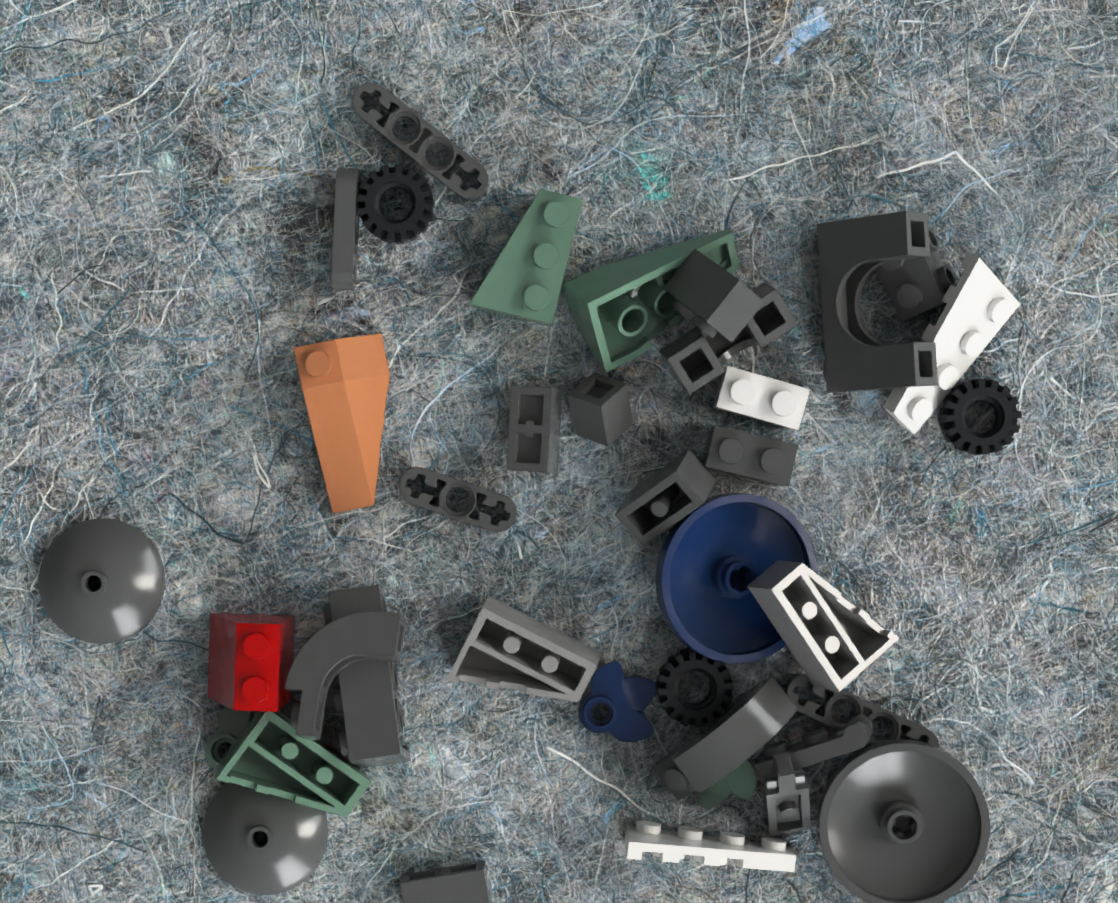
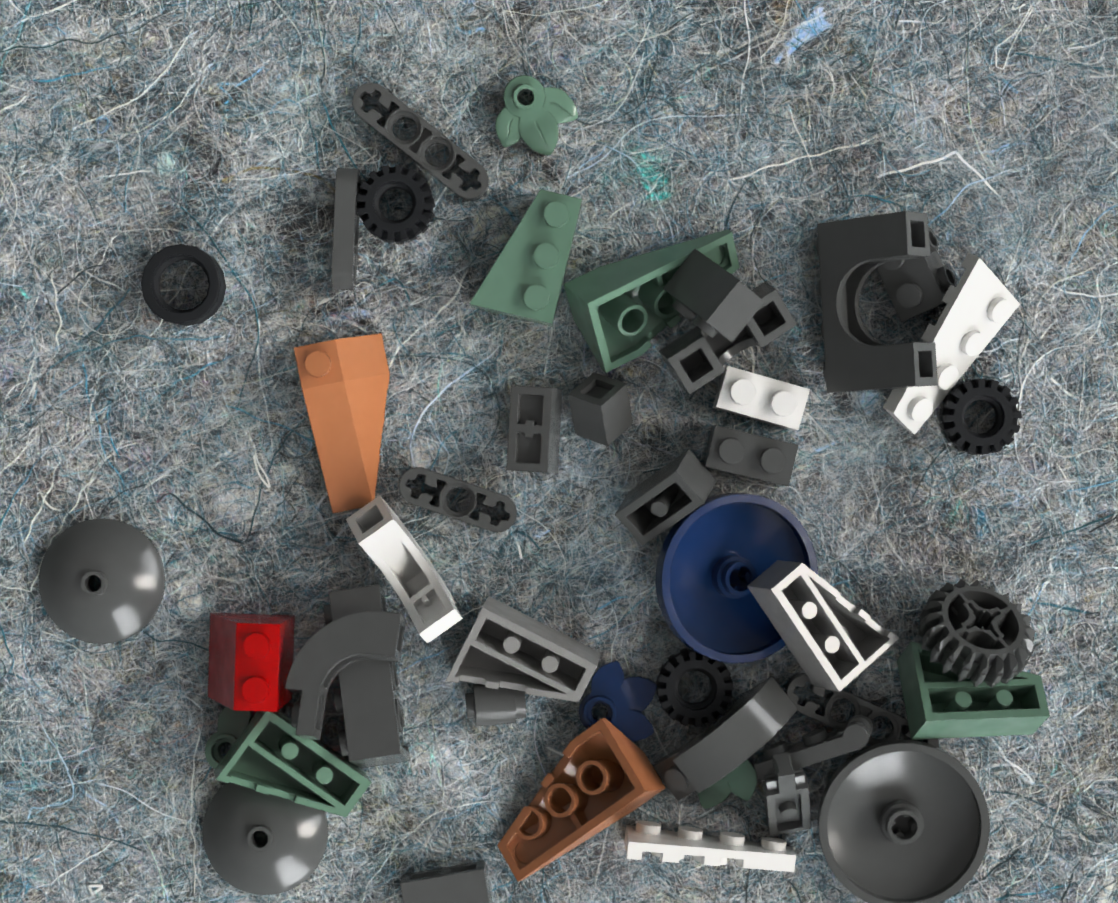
none -> black tyre [141,244,226,326]
none -> white arch [346,495,463,643]
none -> dark grey brick [465,684,526,727]
none -> sand green plate [495,75,578,156]
none -> nougat wedge [497,718,665,882]
none -> sand green wedge [897,641,1050,740]
none -> dark grey gear [917,579,1036,688]

